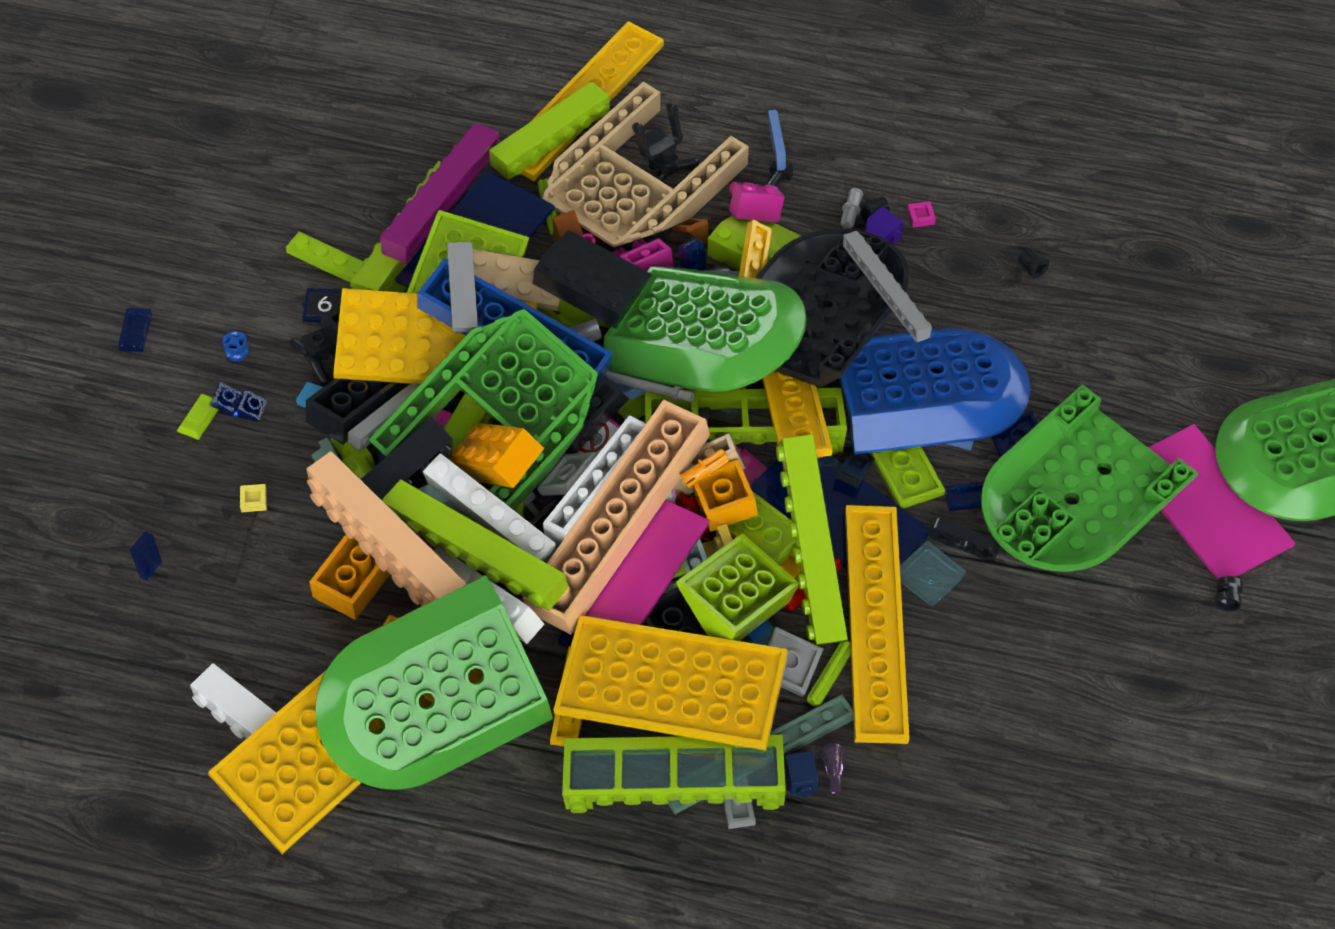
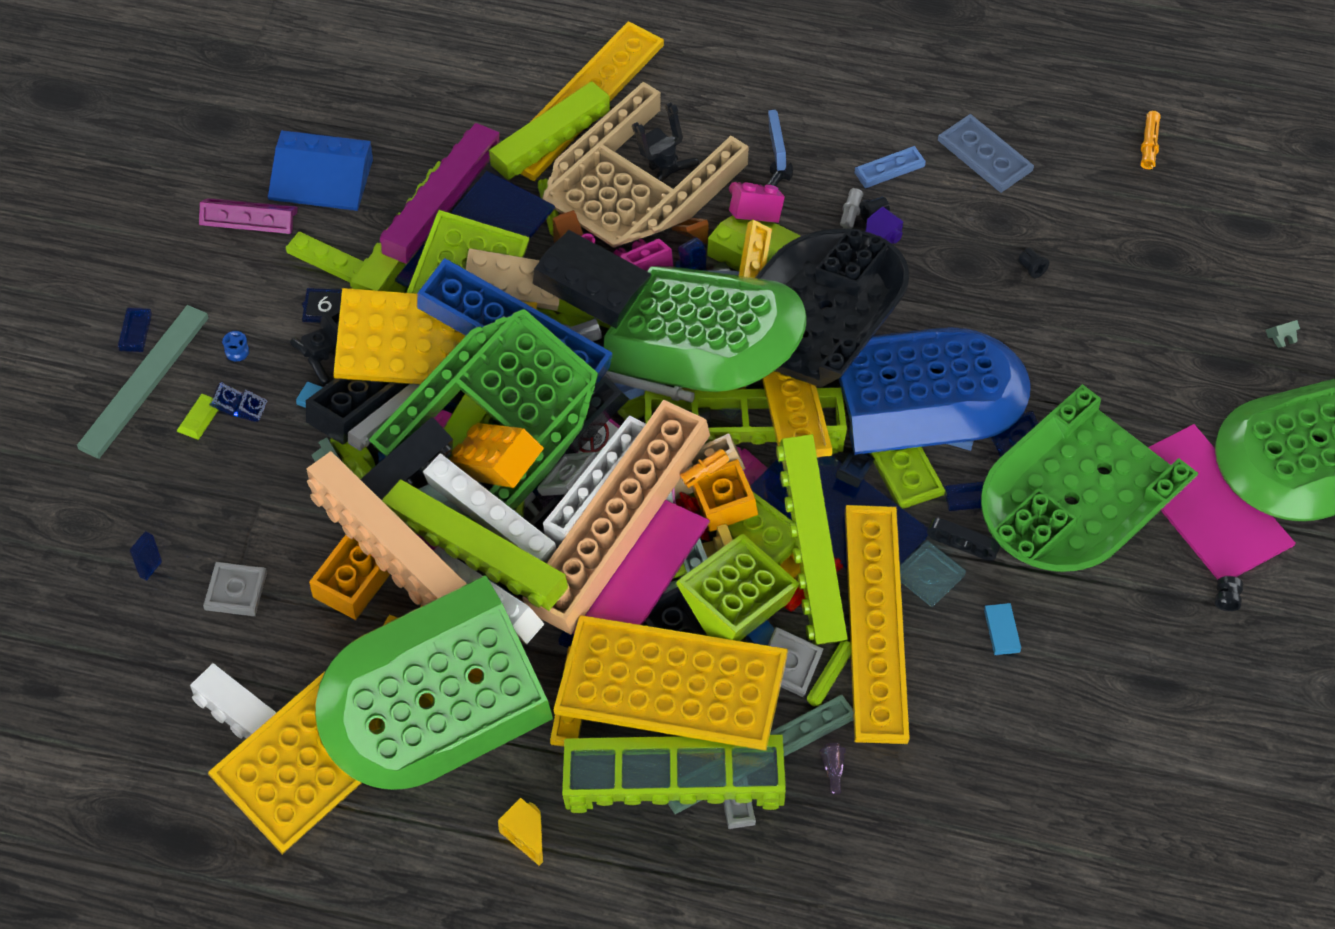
light yellow plate [240,484,267,512] -> none
light grey tile [447,242,478,332] -> none
dark blue brick [784,751,819,797] -> none
light grey piece [843,231,932,343] -> none
dark pink tile [907,201,936,228] -> none
none -> sand green tile [77,305,209,459]
none -> magenta fence [199,198,298,234]
none -> light grey tile [203,562,267,616]
none -> blue slope [268,130,373,211]
none -> yellow slope [498,798,543,866]
none -> medium blue tile [855,146,926,188]
none -> sand blue tile [938,114,1034,193]
none -> dark azure tile [984,603,1021,655]
none -> light orange pin [1141,111,1161,169]
none -> sand green tile [1266,320,1300,348]

